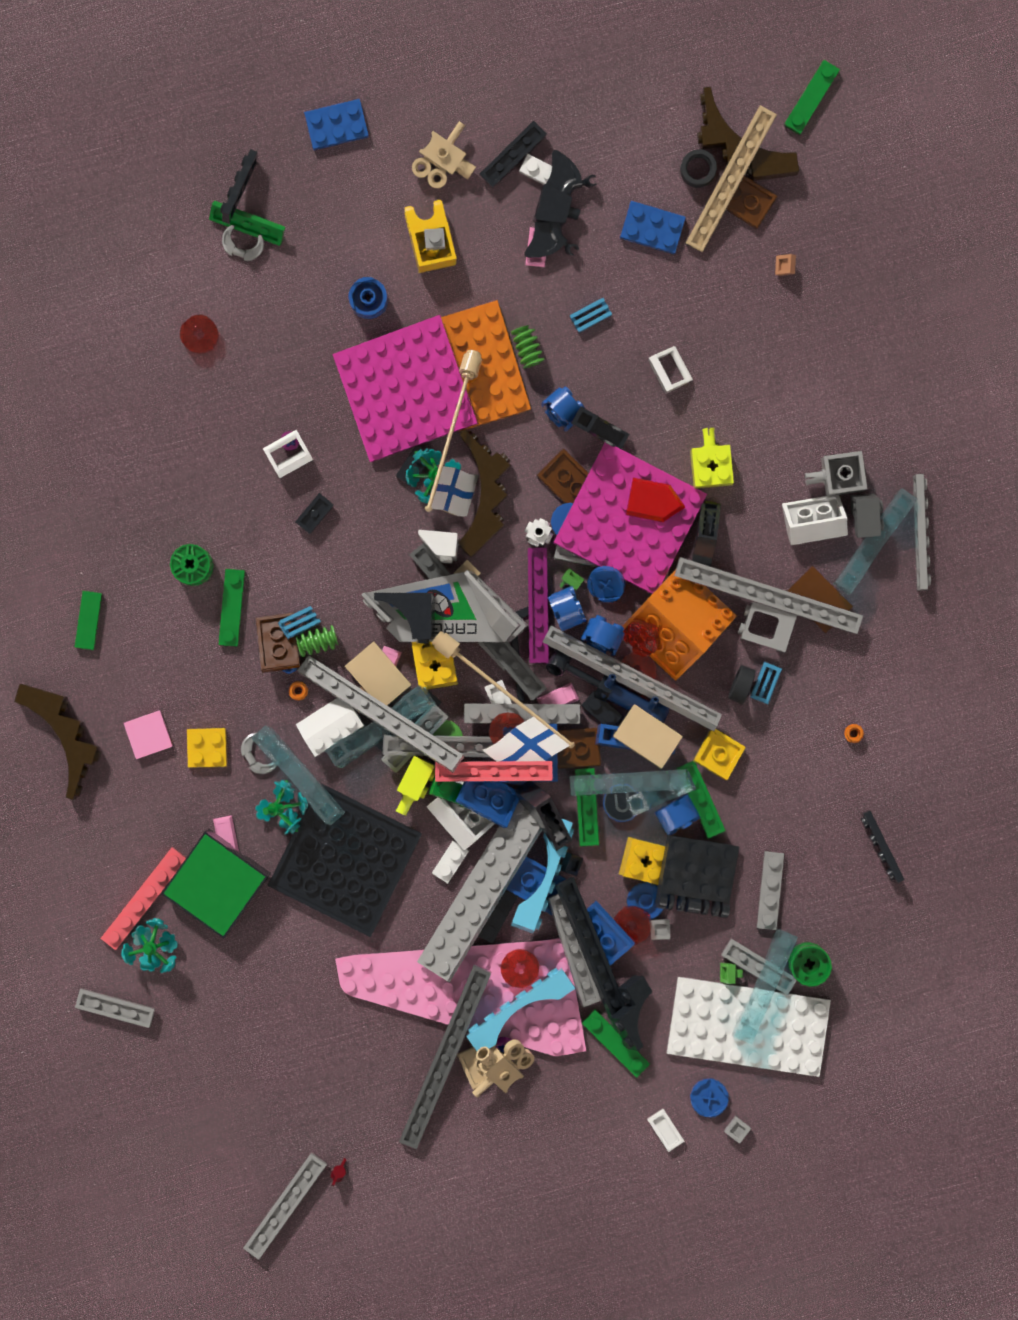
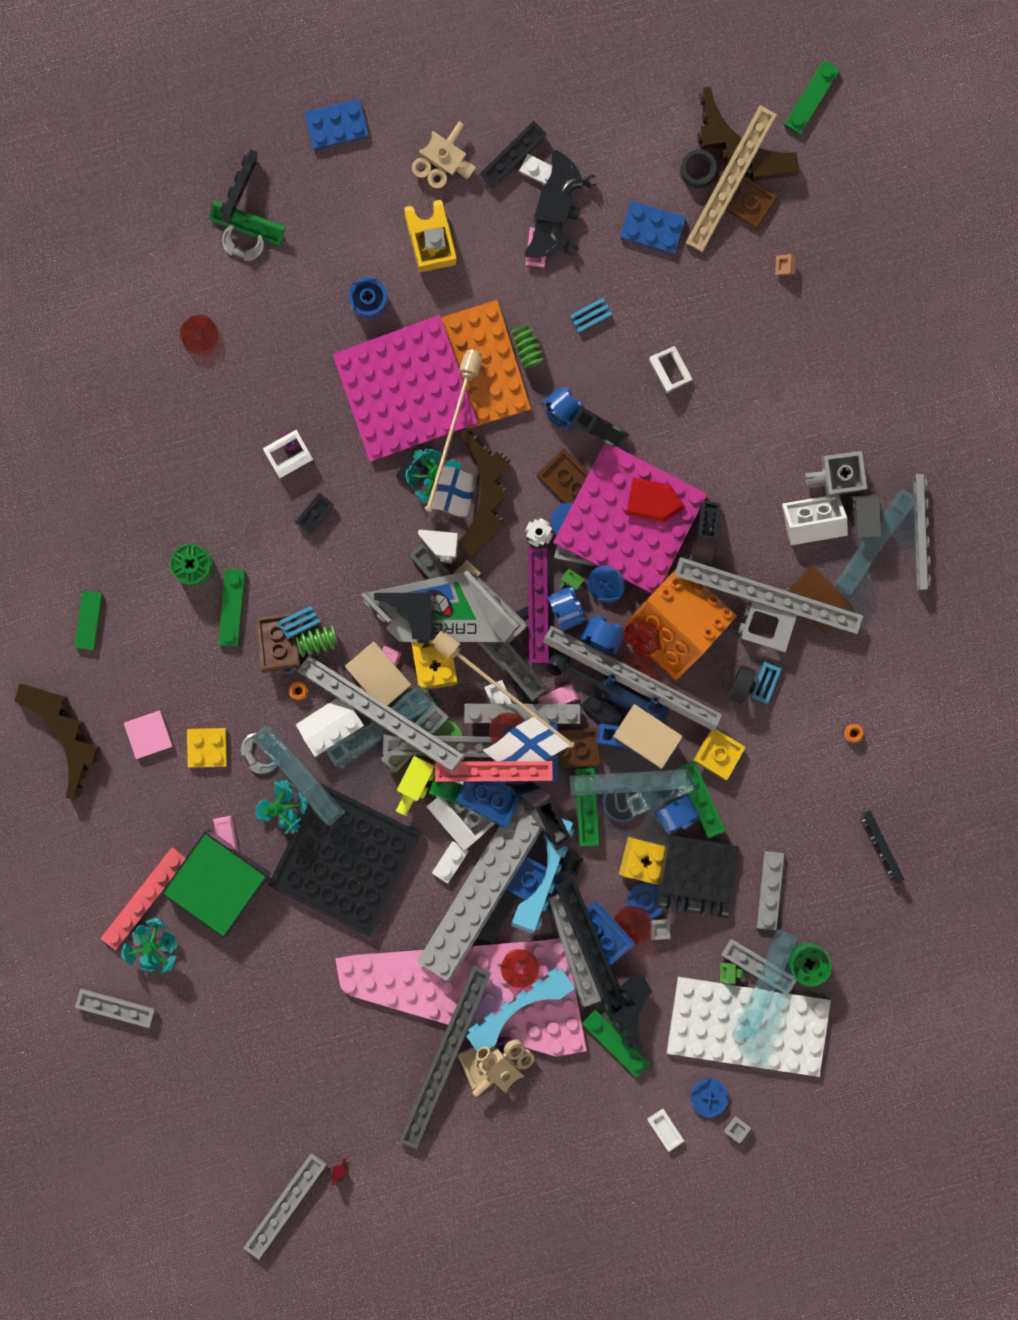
neon yellow brick [690,428,734,489] -> none

